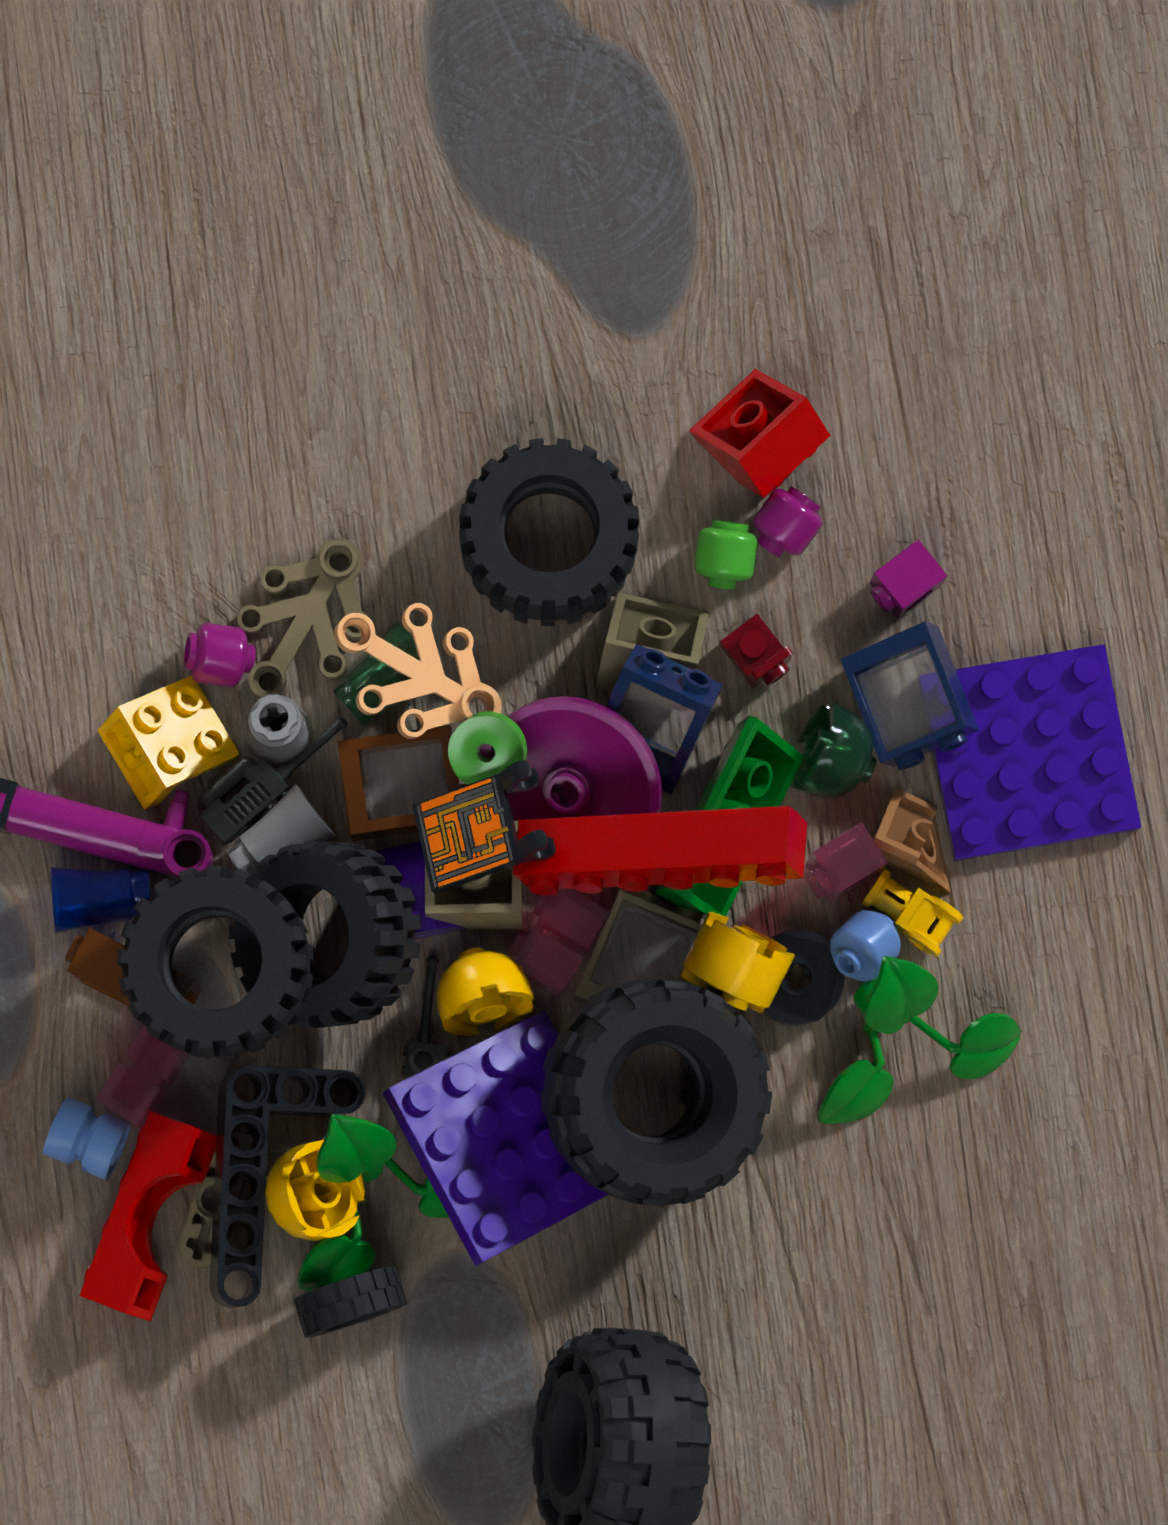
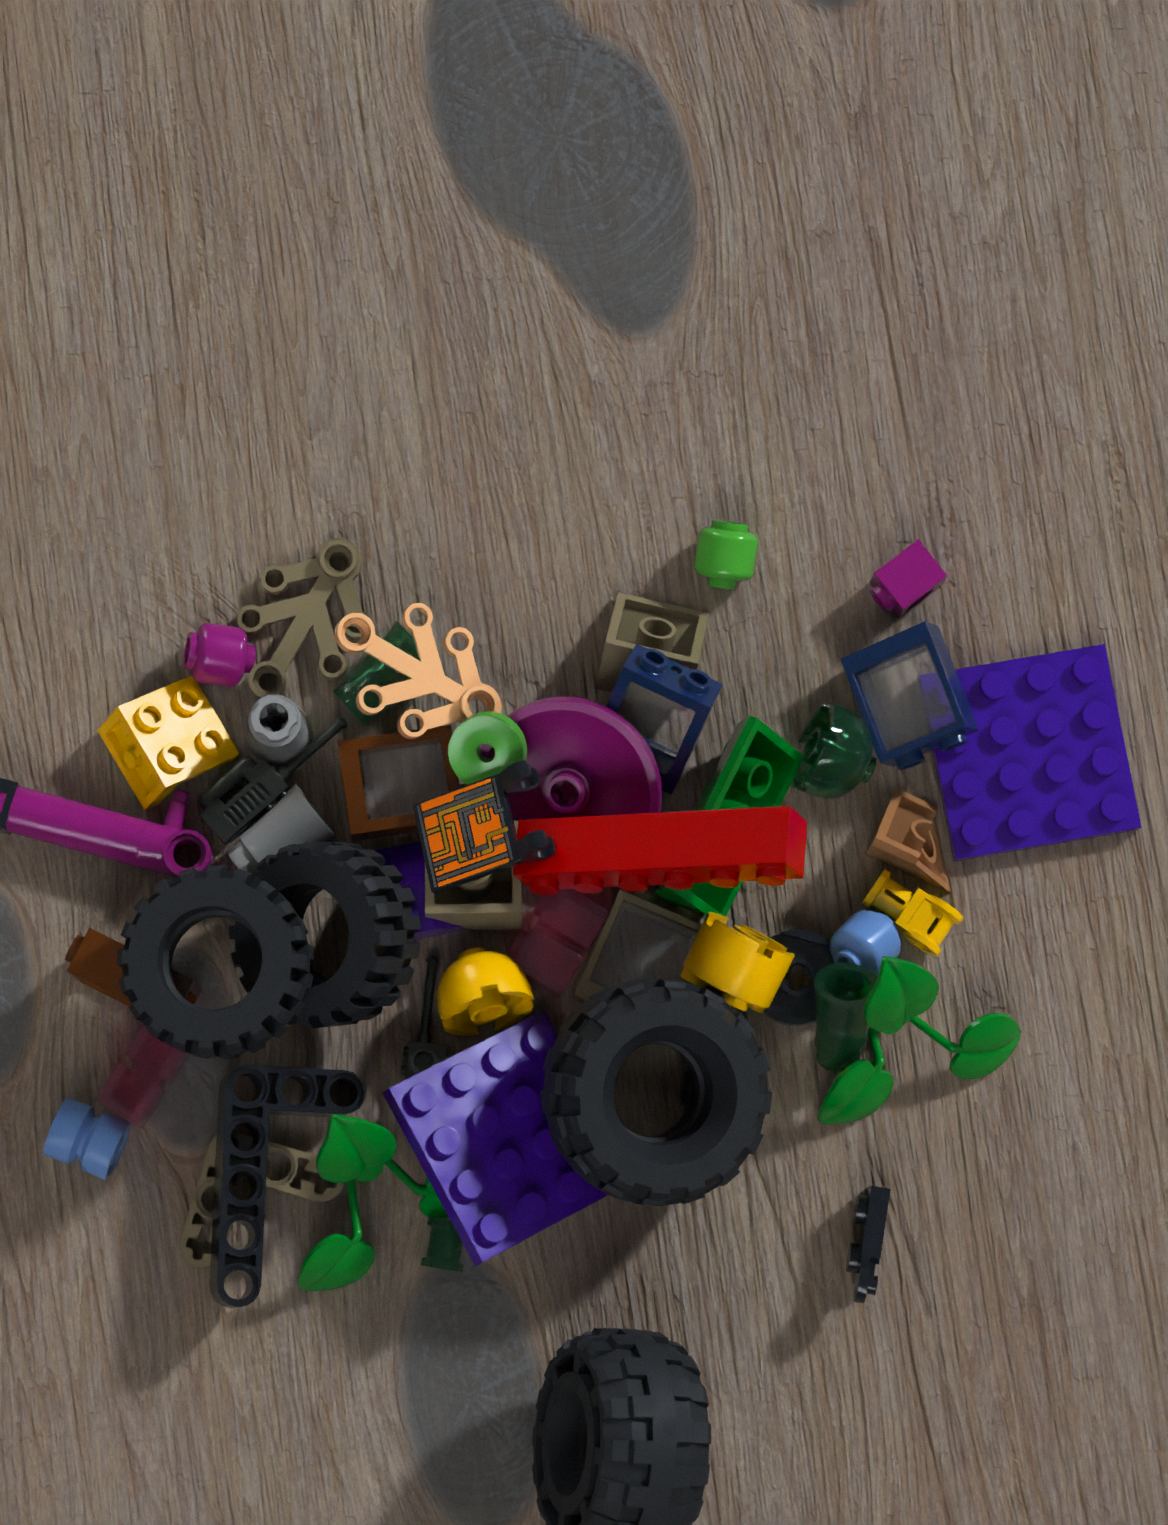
clear blue plant [51,867,150,934] -> none
red arch [79,1111,217,1322] -> none
yellow cylinder [265,1140,365,1241] -> none
black tyre [293,1266,408,1338] -> none
black tyre [459,438,639,626] -> none
red slope [689,369,831,498] -> none
dark red bracket [719,614,793,688] -> none
magenta head [753,486,823,558] -> none
clear pink piece [804,822,888,905] -> none
none -> clear green bush [420,1217,464,1272]
none -> clear green plant [814,963,877,1072]
none -> black hinge [846,1186,891,1304]

